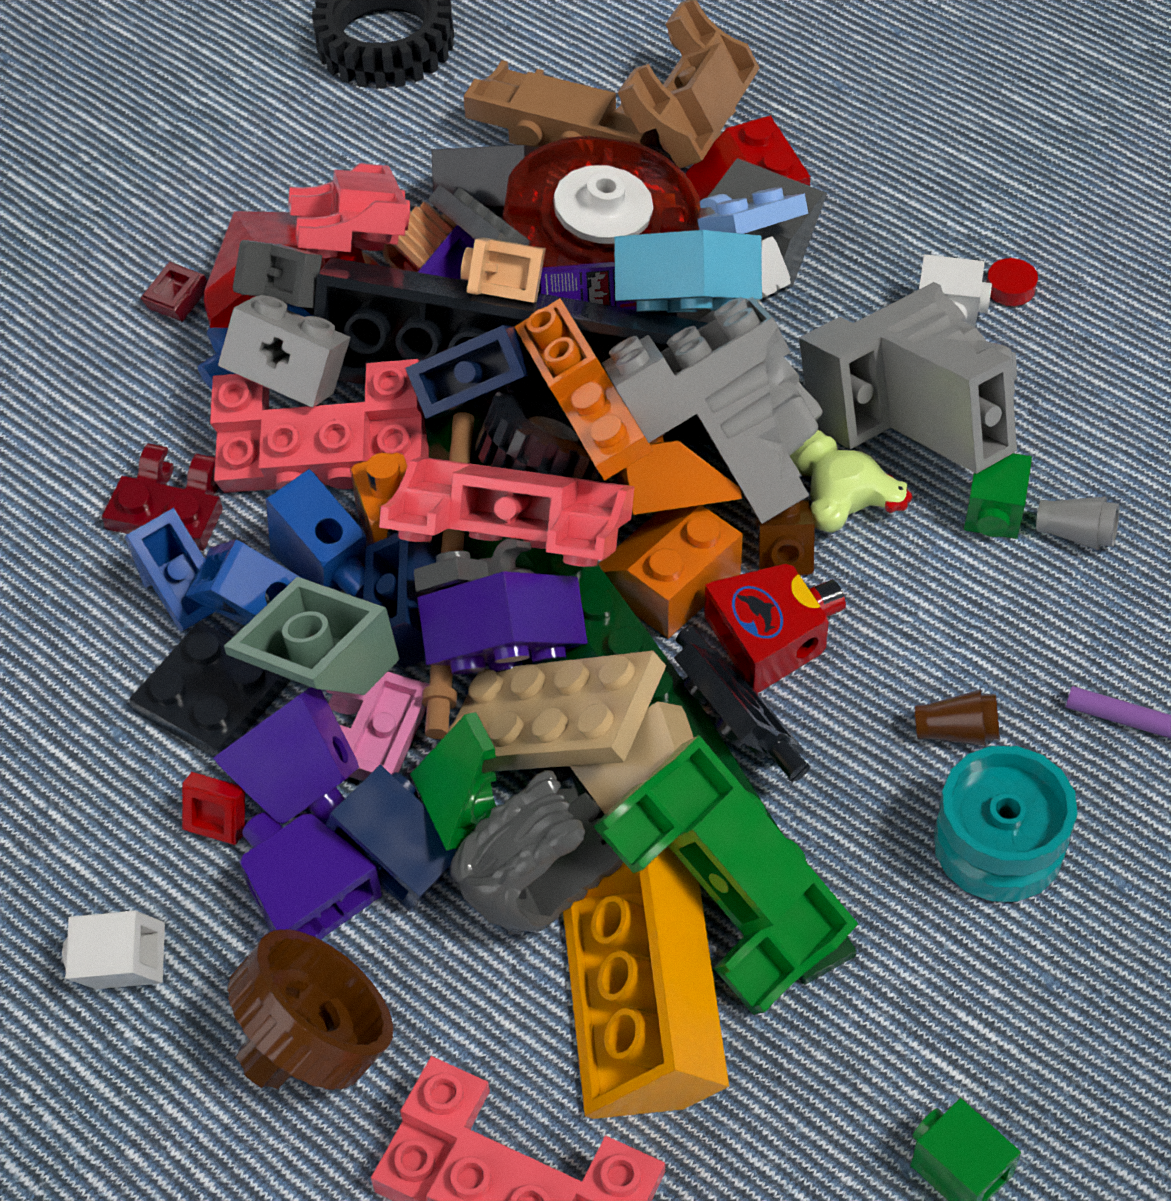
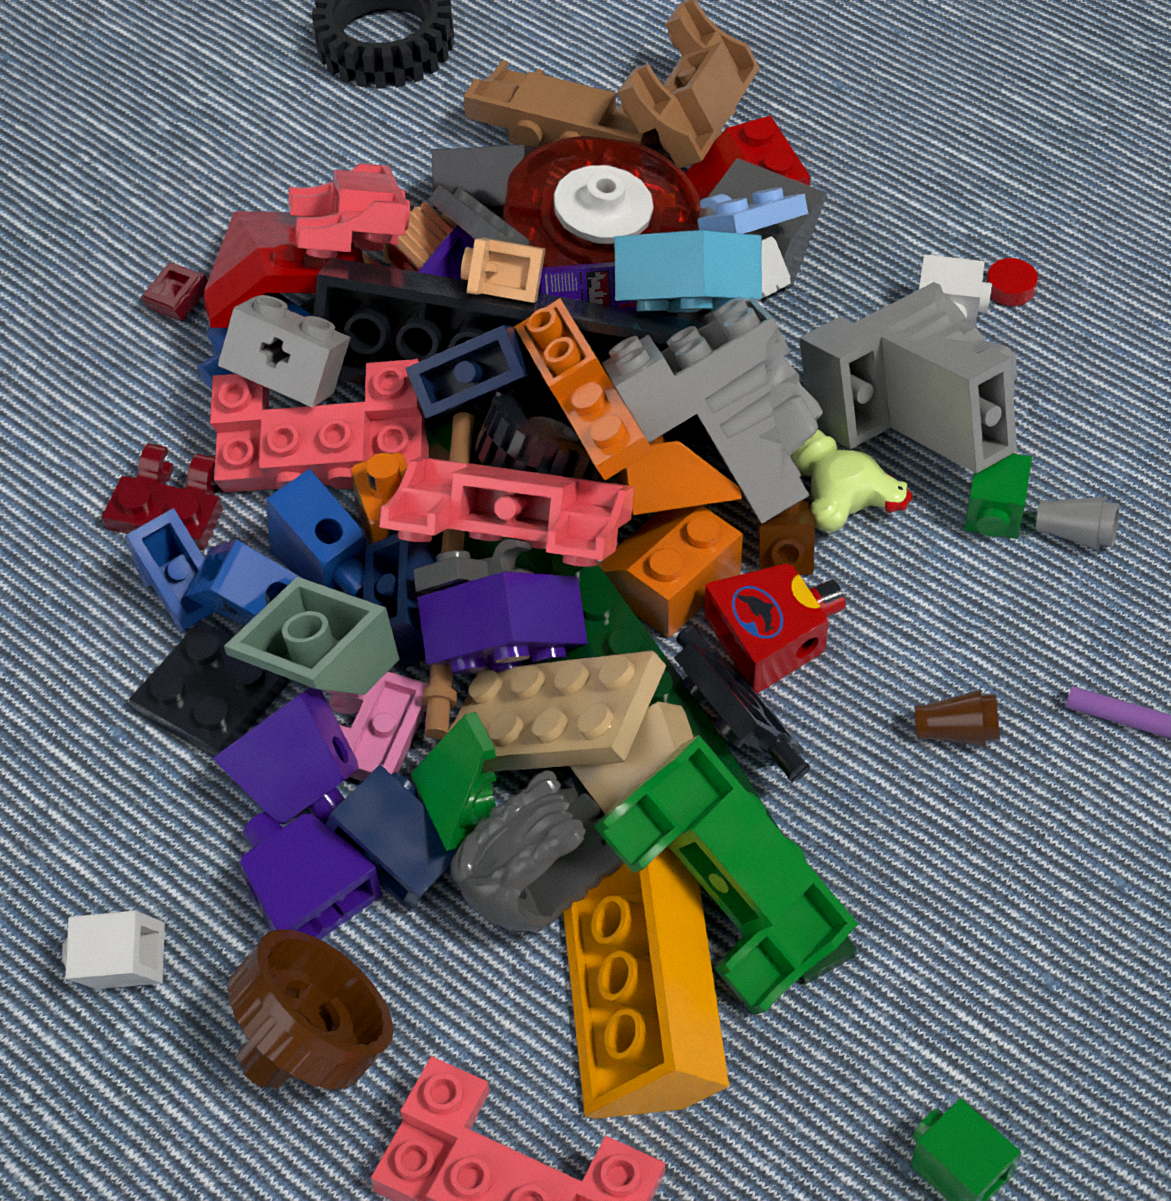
red tile [182,772,245,845] -> none
dark grey bracket [233,240,322,308] -> none
teal wheel [934,746,1078,902] -> none

